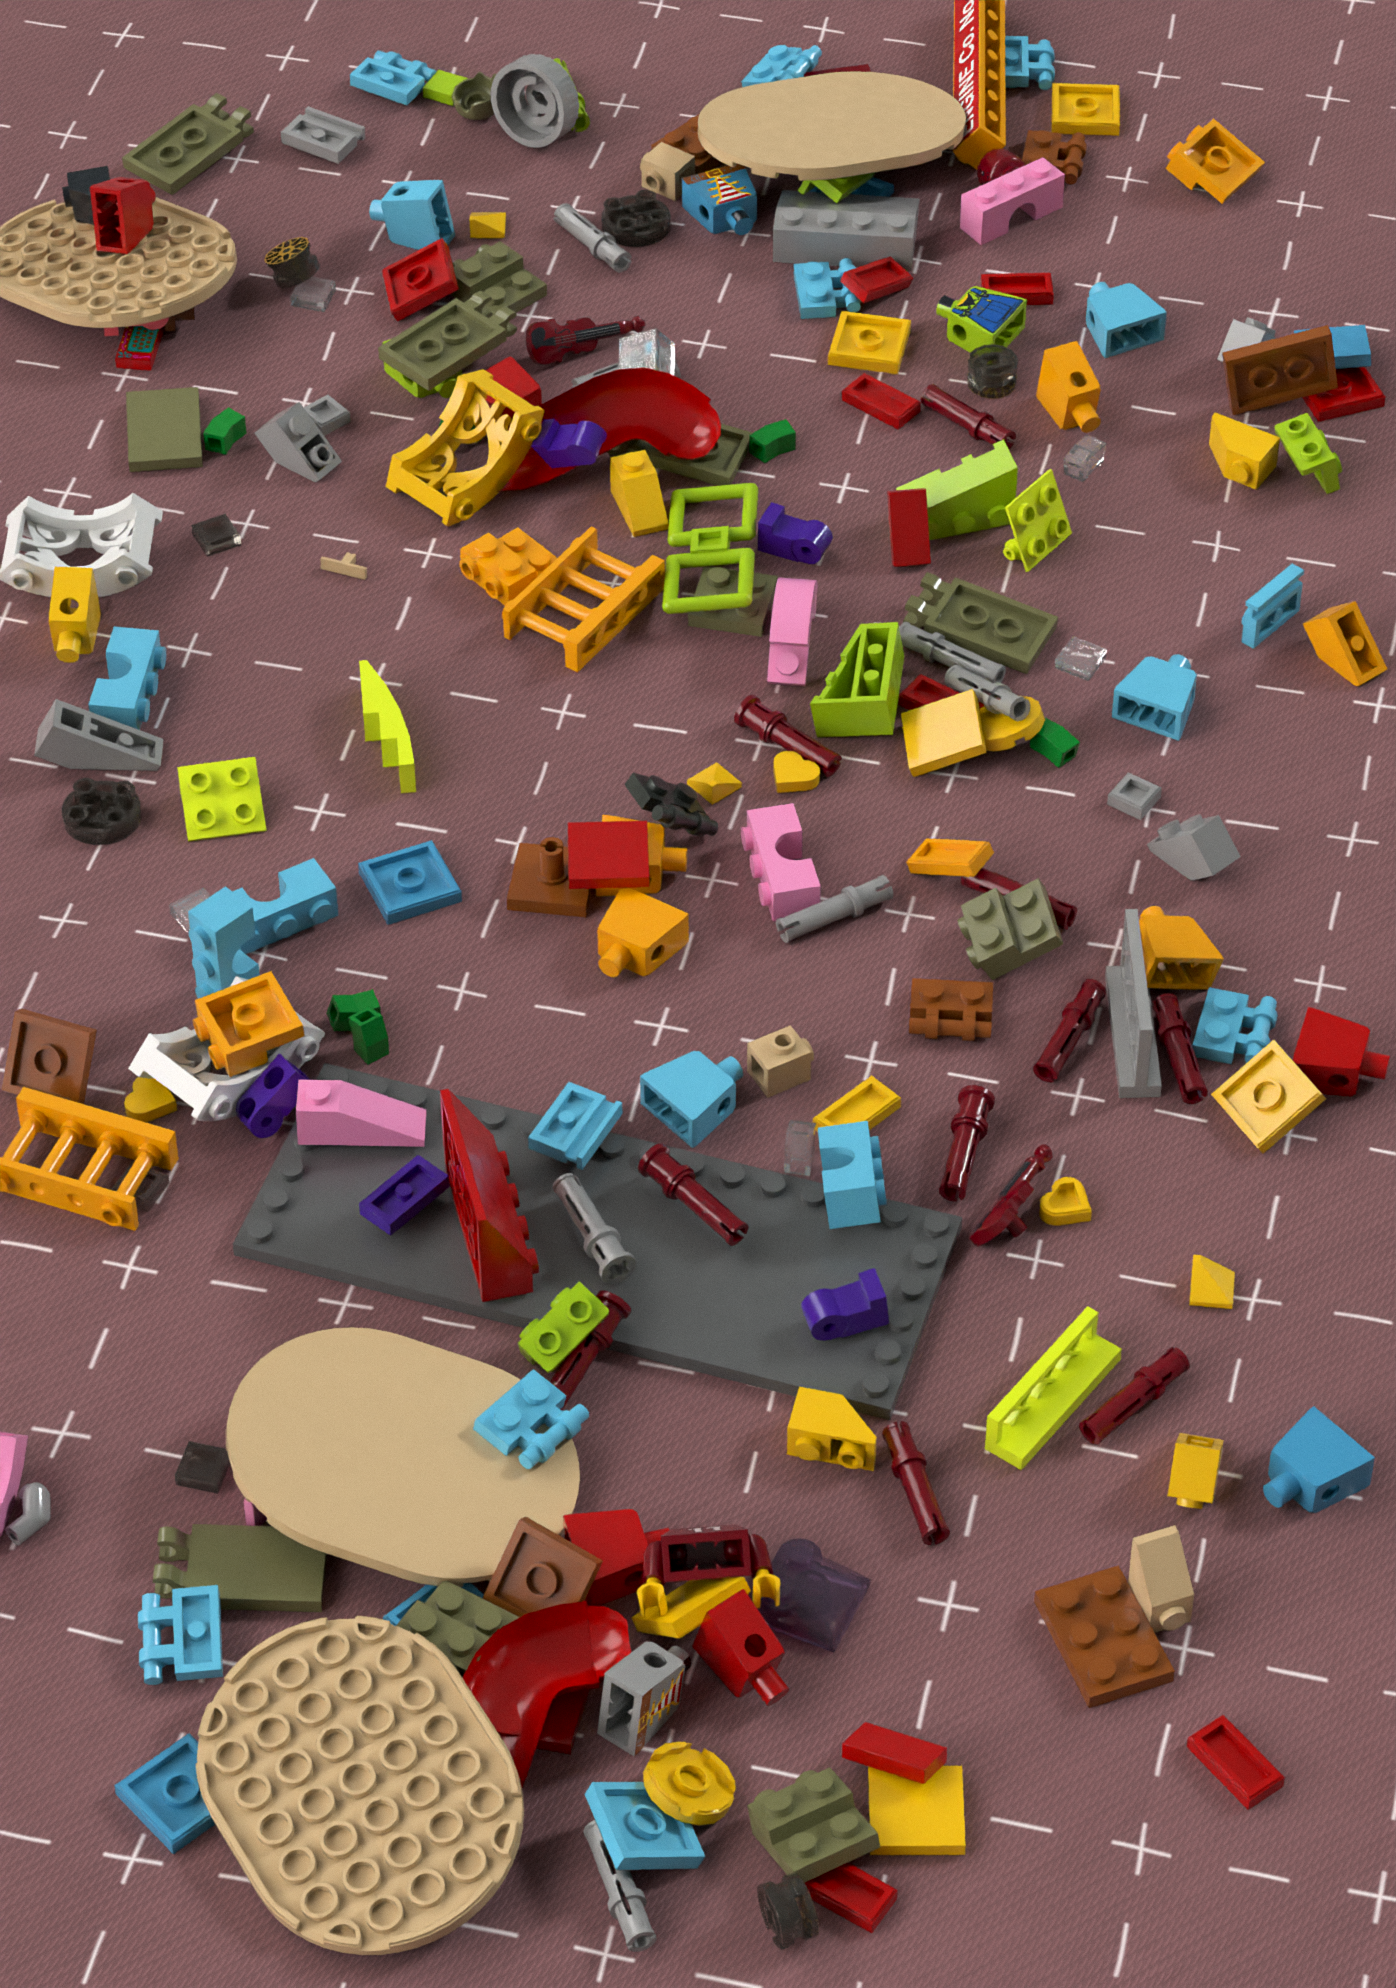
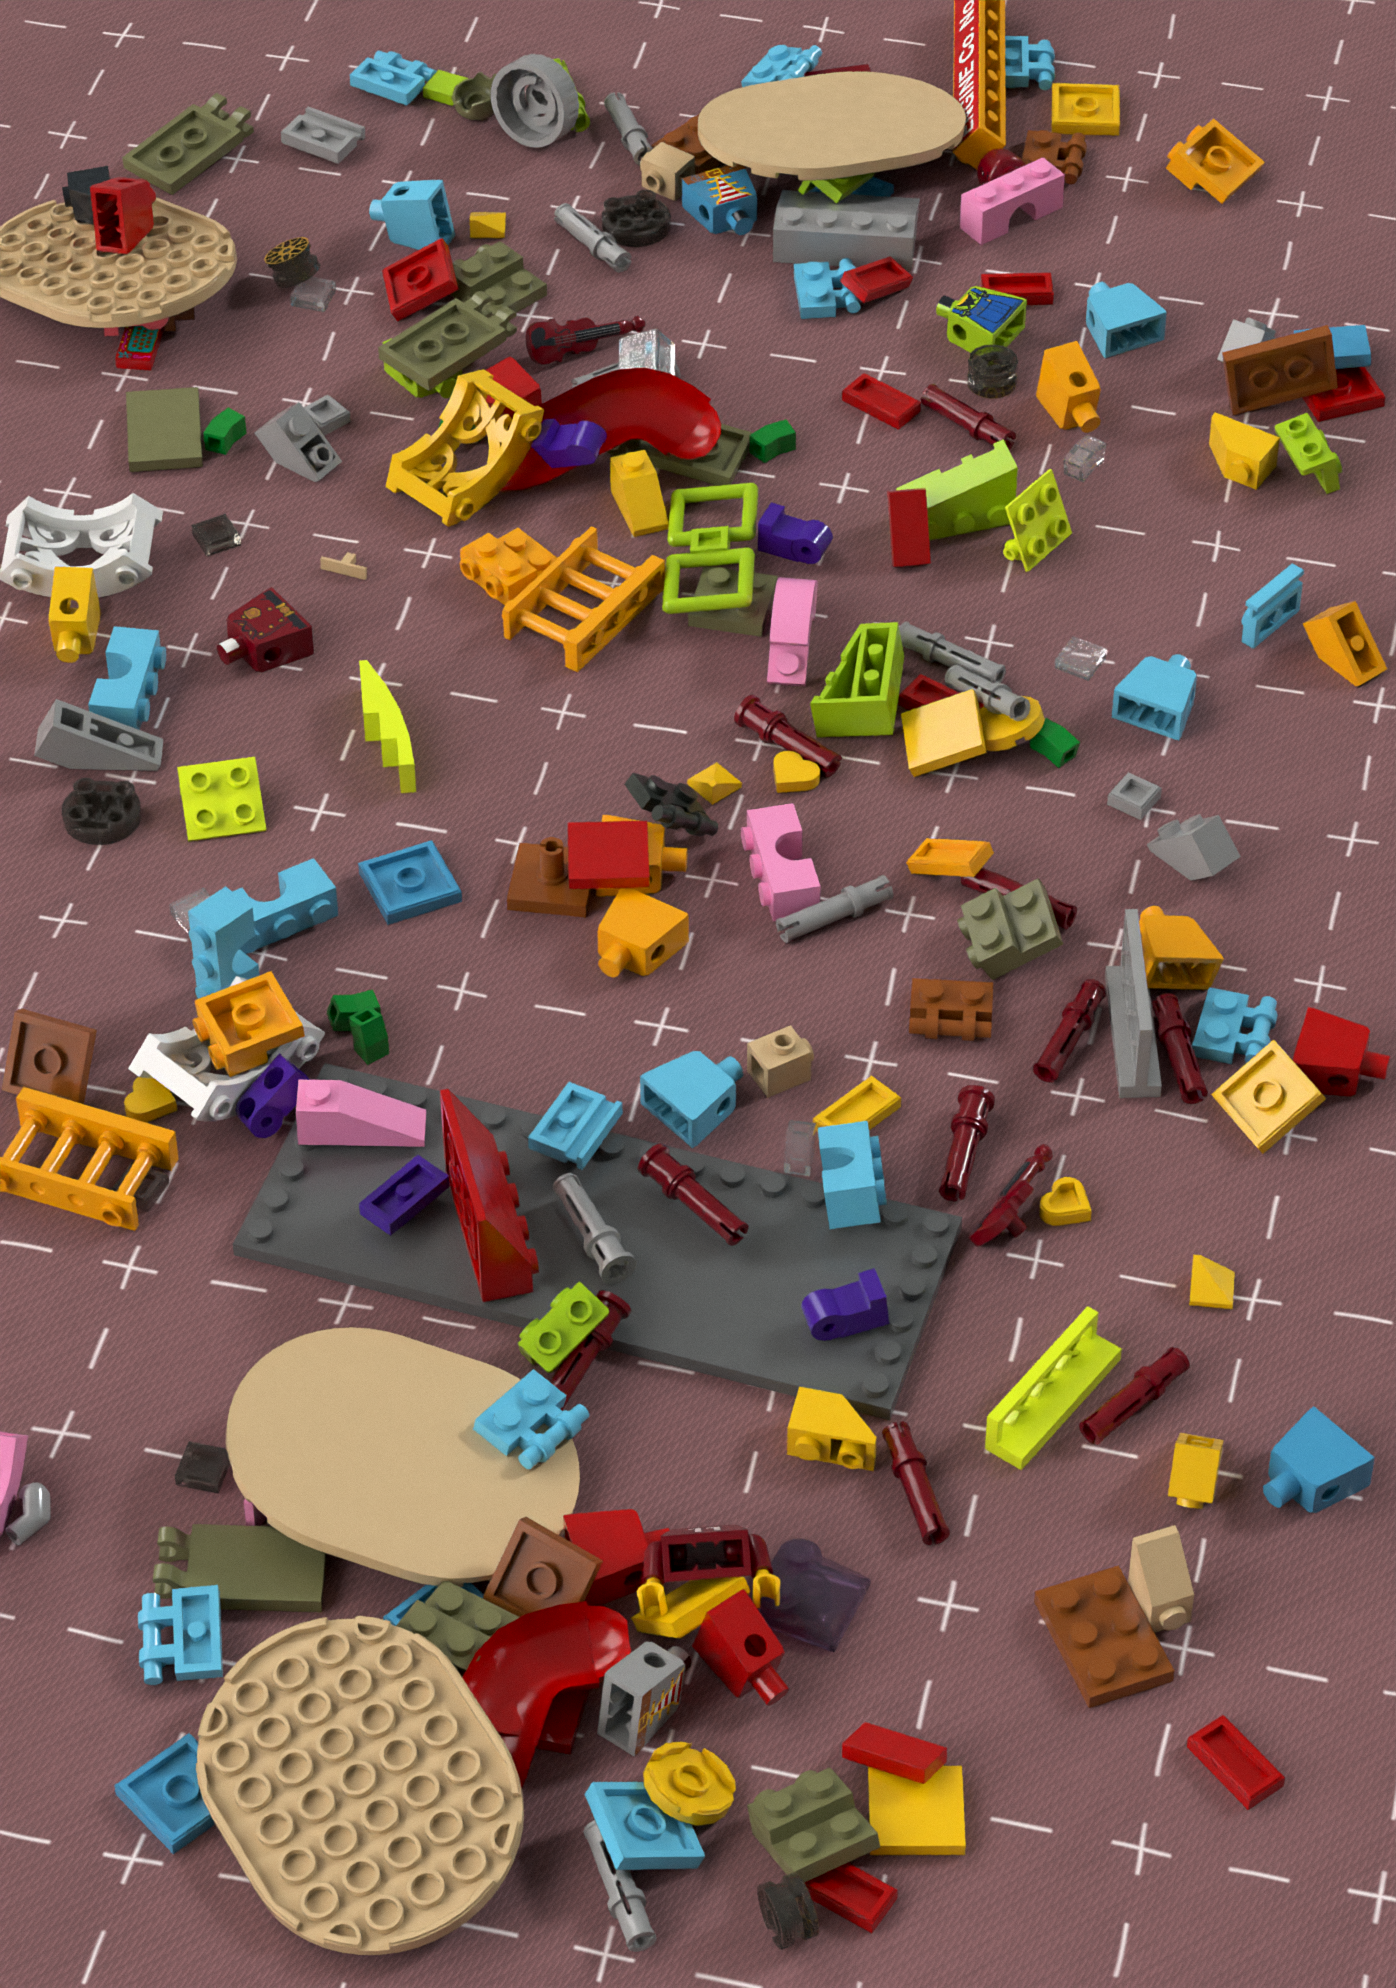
yellow tile [828,311,911,374] -> none
olive tile [903,572,1058,674] -> none
none -> dark red torso [217,587,314,673]
none -> light grey pin [604,92,652,166]

